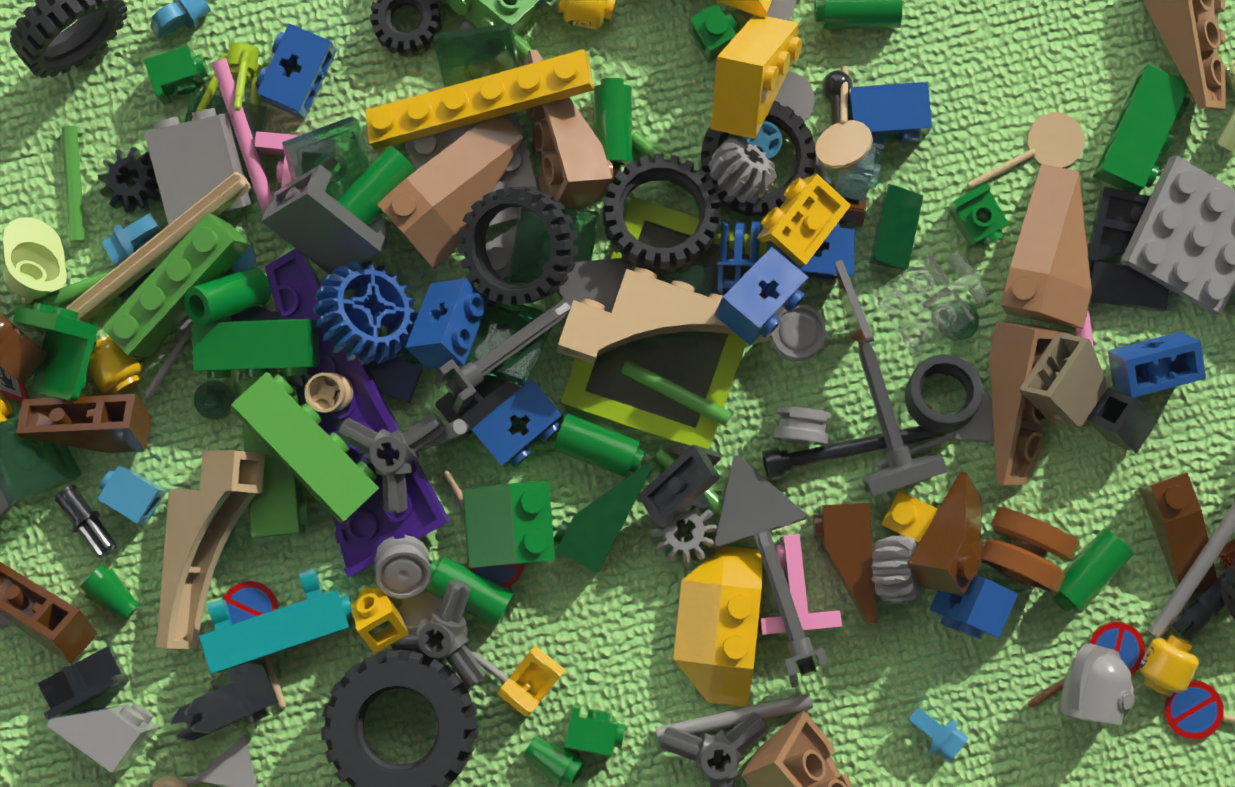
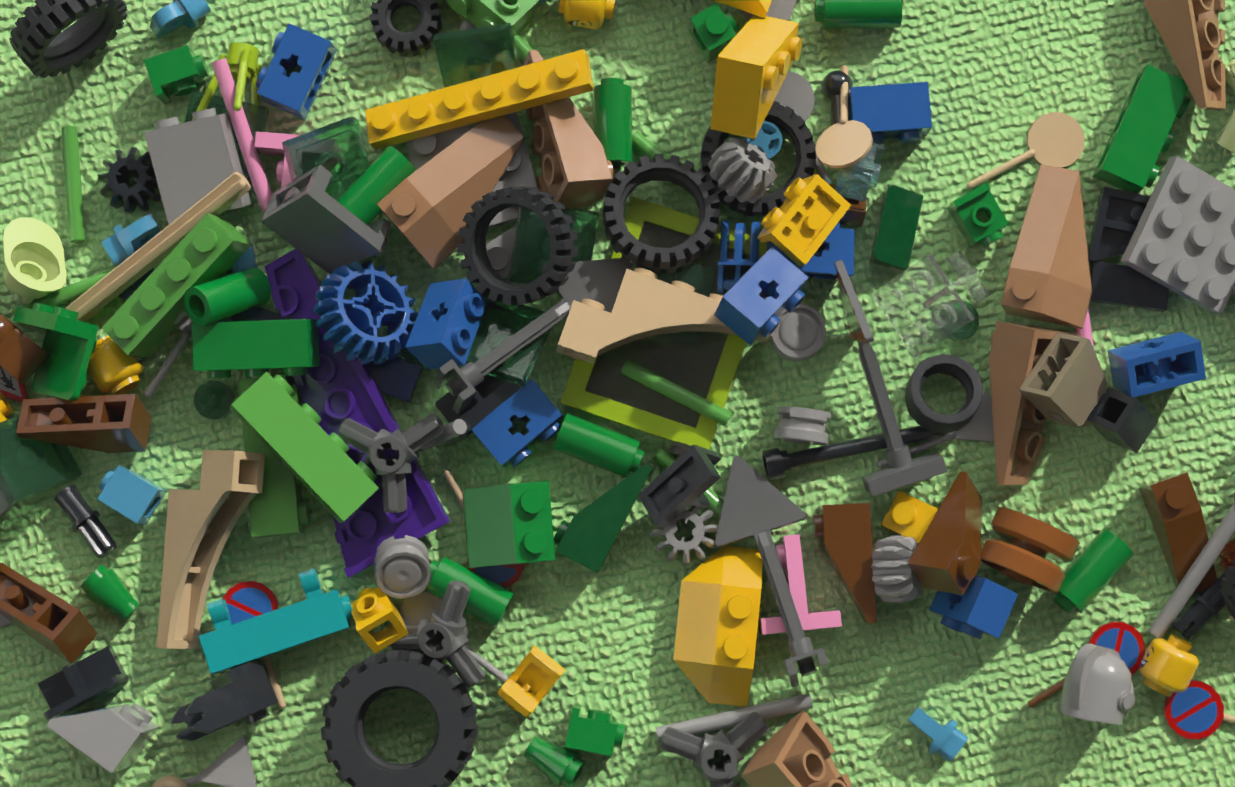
tan wheel [304,373,353,413] -> none

